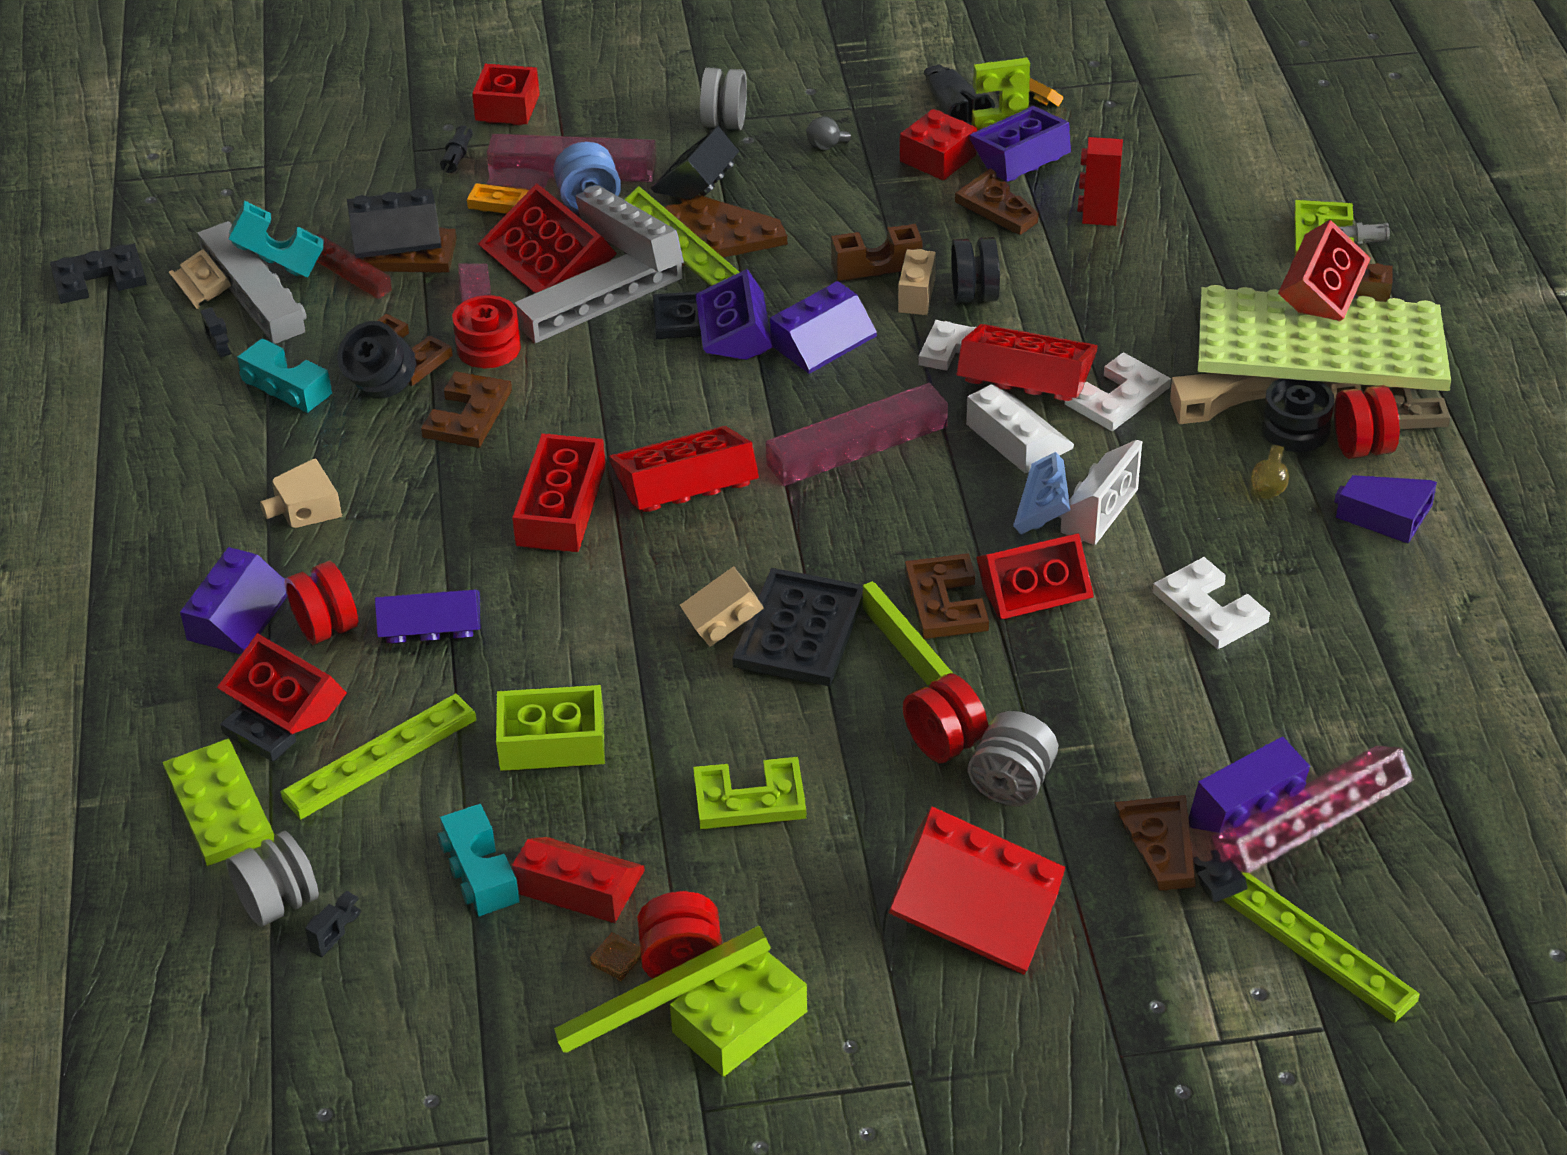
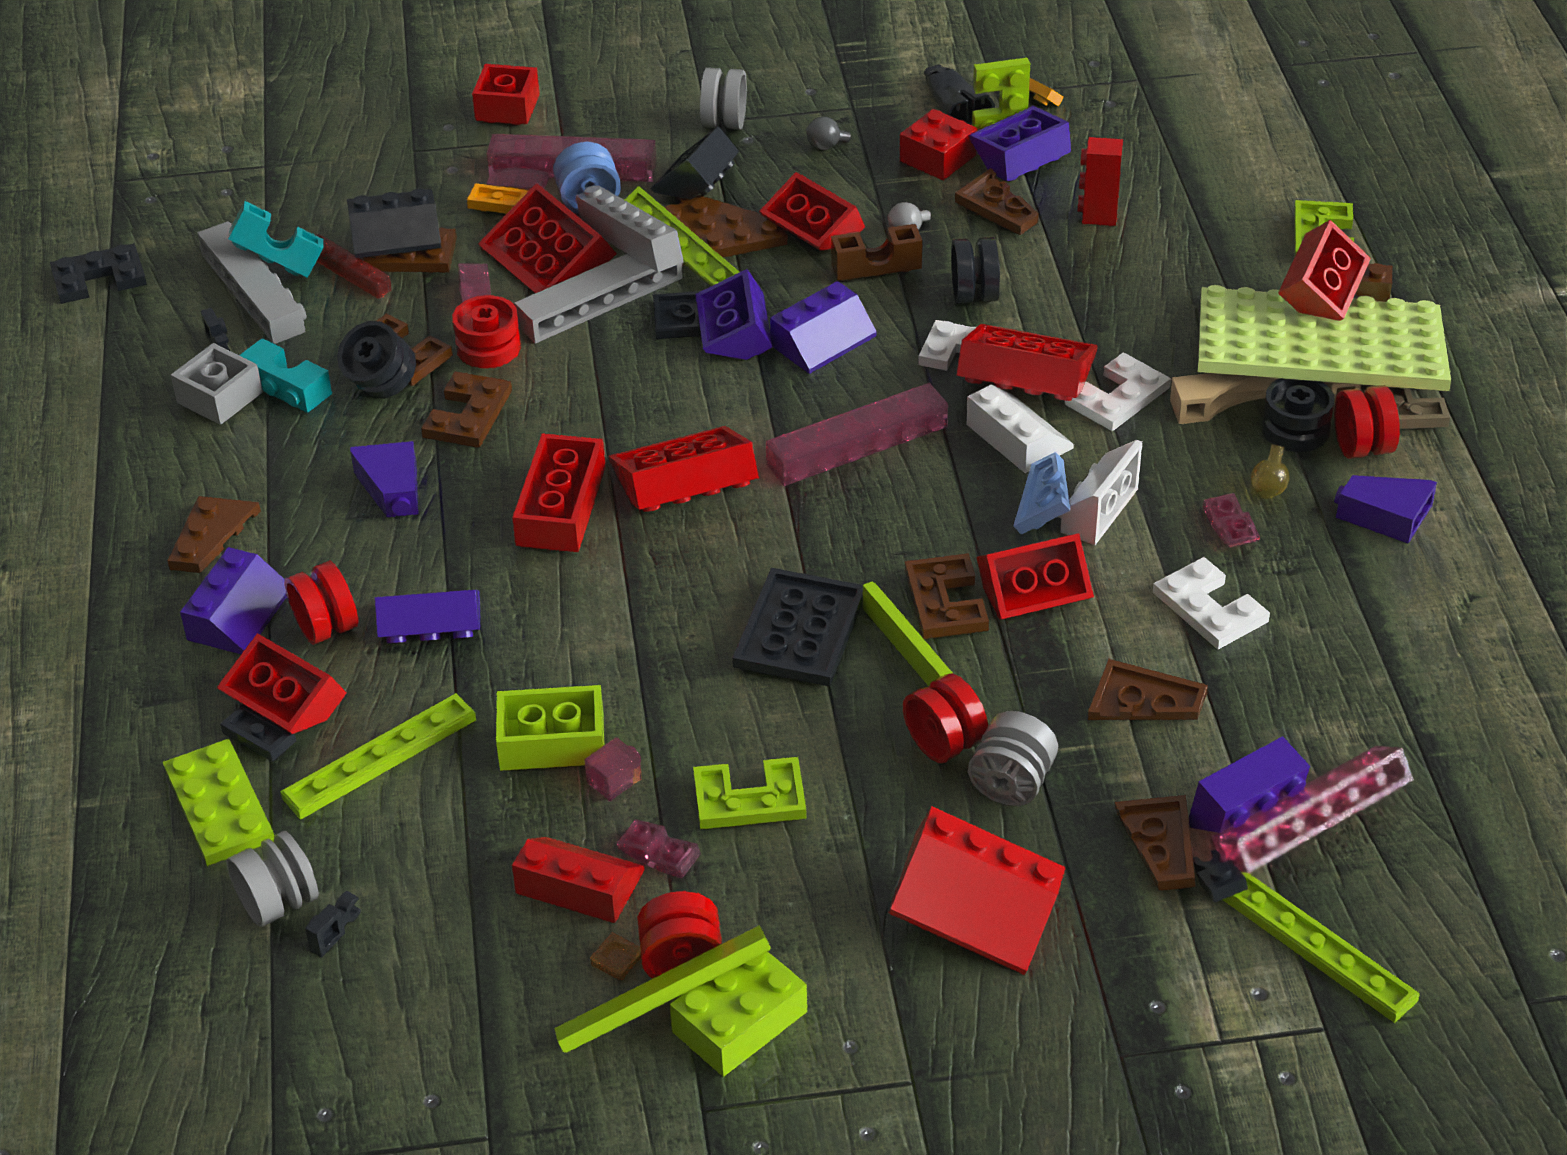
tan plate [169,249,232,309] -> none
tan torso [260,458,342,528] -> none
teal arch [437,803,520,917] -> none
black pin [440,125,473,173] -> none
tan brick [680,566,764,647] -> none
tan brick [898,249,936,315] -> none
light grey pin [1338,222,1390,246] -> none
none -> reddish brown wing [167,496,261,573]
none -> light grey brick [171,343,263,425]
none -> dark purple slope [350,441,419,517]
none -> clear pink brick [585,737,642,801]
none -> clear pink slope [616,819,701,878]
none -> red slope [759,172,865,250]
none -> light grey piece [888,202,931,230]
none -> reddish brown wing [1088,659,1208,720]
none -> clear pink slope [1202,493,1260,548]

